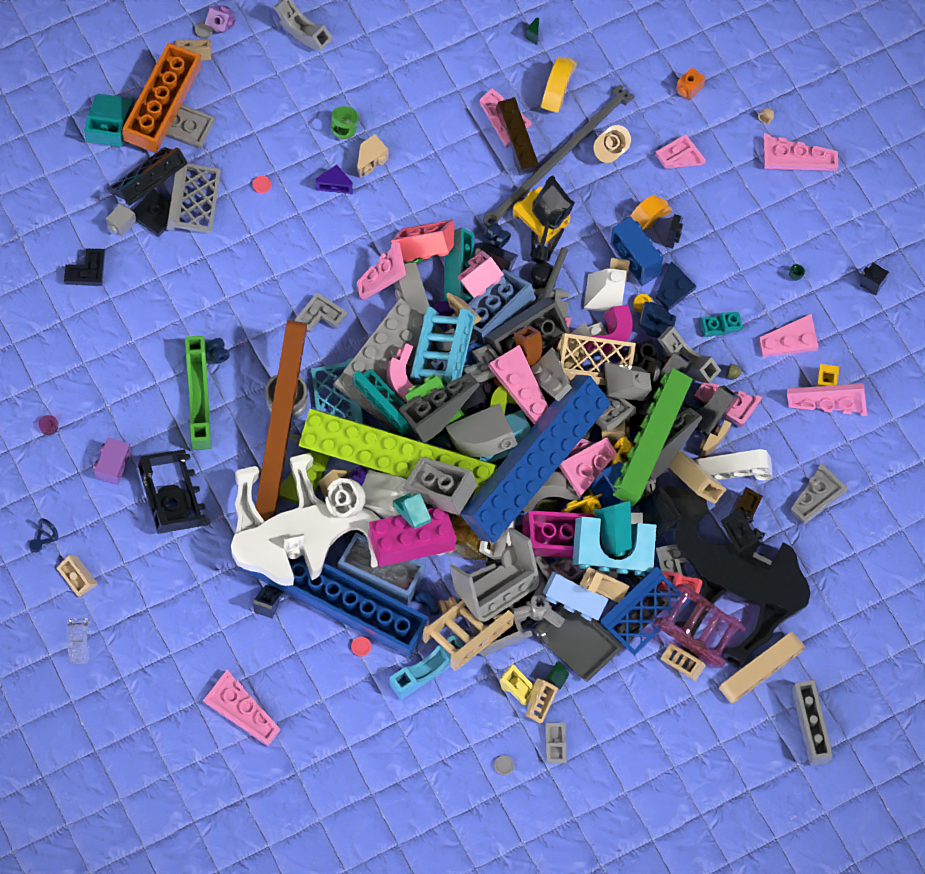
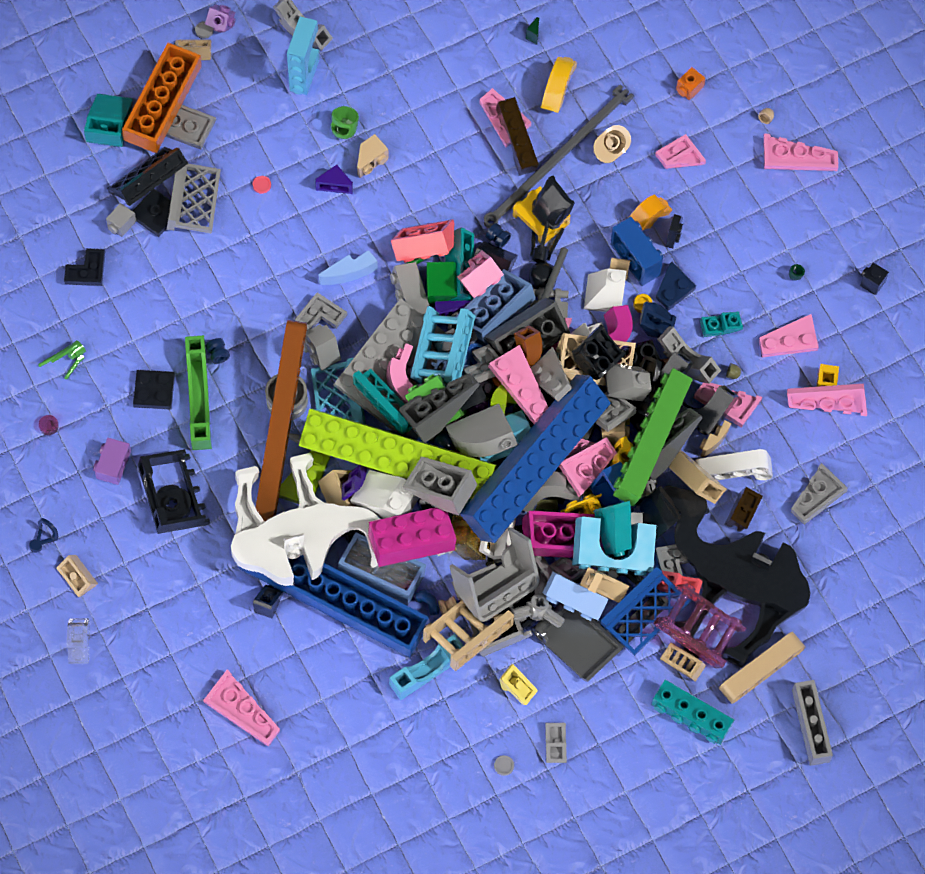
white cylinder [325,478,366,518] -> none
coral piece [351,637,371,657] -> none
bright pink wing [357,241,406,300] -> none
slope [393,493,431,529] -> none
tan slope [446,293,482,325] -> none
tan slope [525,678,559,724] -> none
dark green slope [547,661,569,690] -> none
black bracket [720,509,764,555] -> none
none -> bright green plant [38,340,86,379]
none -> black plate [133,370,175,410]
none -> medium azure arch [287,16,320,95]
none -> light grey brick [304,324,341,370]
none -> light blue slope [319,250,378,285]
none -> green slope [426,262,457,308]
none -> black slope [572,324,626,380]
none -> teal brick [652,680,734,745]

